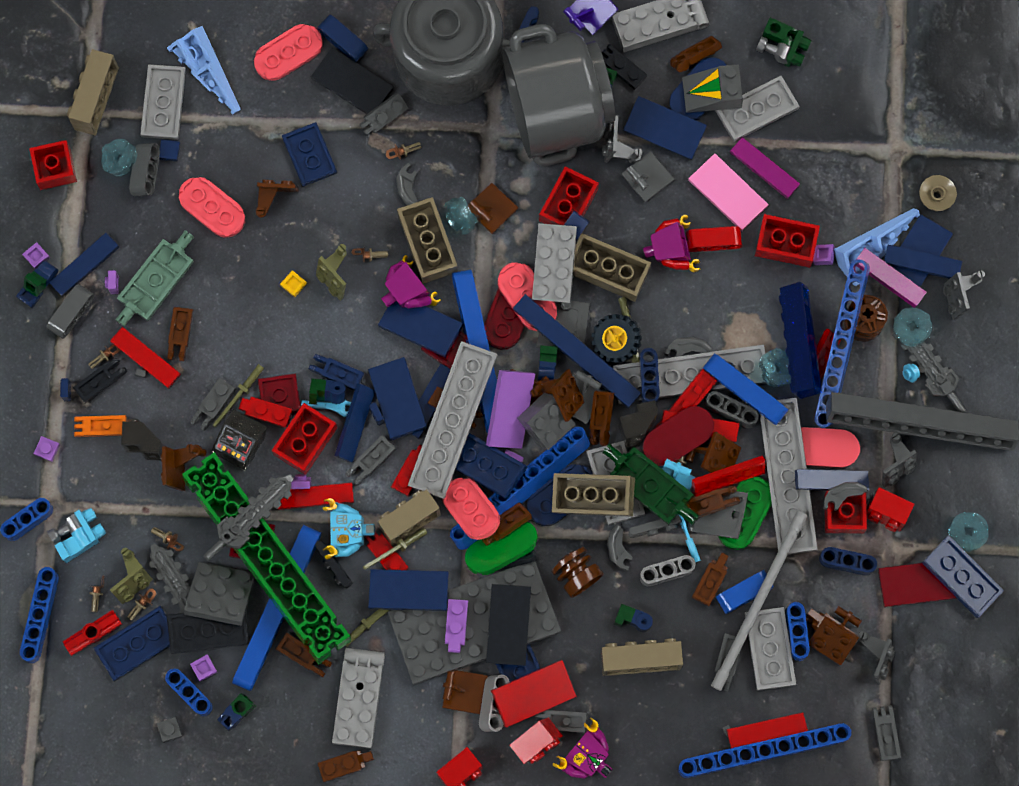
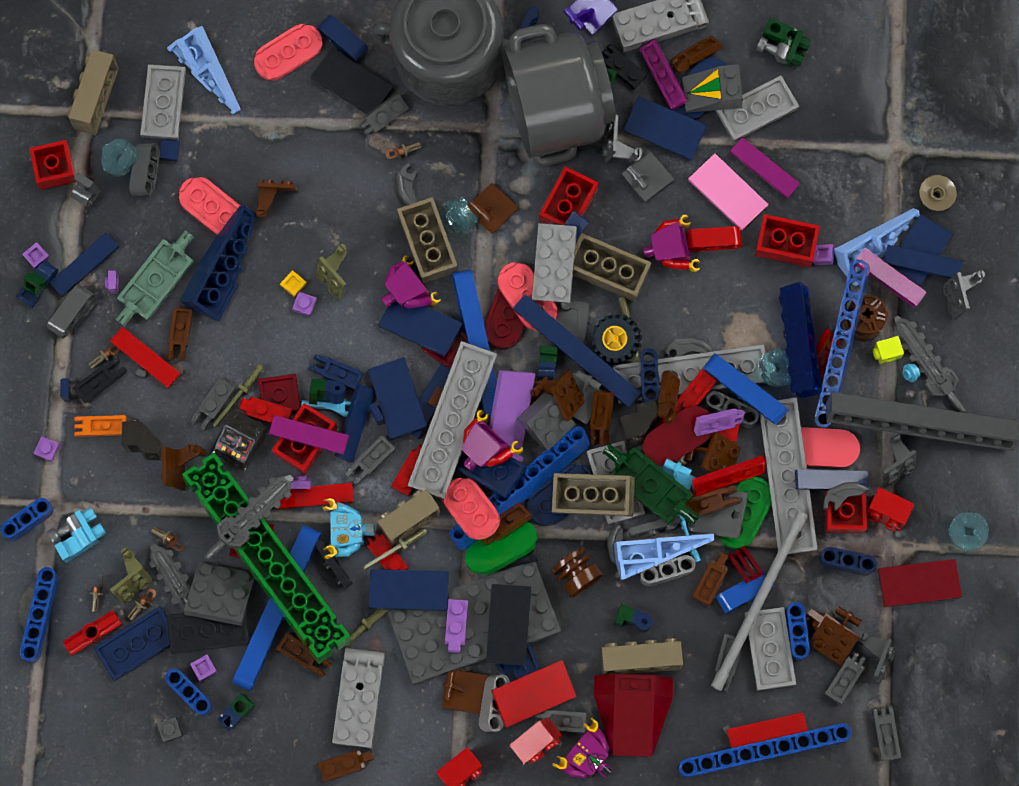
dark blue tile [282,122,337,187] -> none
piece [351,248,388,262] -> none
clear light blue plate [893,308,932,346] -> none
tile [921,535,1004,618] -> none
none -> dark grey plate [71,172,101,207]
none -> dark blue wedge [180,204,256,321]
none -> magenta tile [269,415,349,455]
none -> medium lavender plate [292,292,317,317]
none -> magenta torso [462,410,523,470]
none -> dark red wedge [594,674,673,757]
none -> light blue wedge [614,534,714,580]
none -> magenta tile [639,39,688,111]
none -> reddish brown hinge [657,370,680,424]
none -> medium lavender hinge [694,409,745,436]
none -> dark red tile [727,546,763,583]
none -> dark grey hinge [824,652,866,705]
none -> neon yellow brick [873,336,904,364]

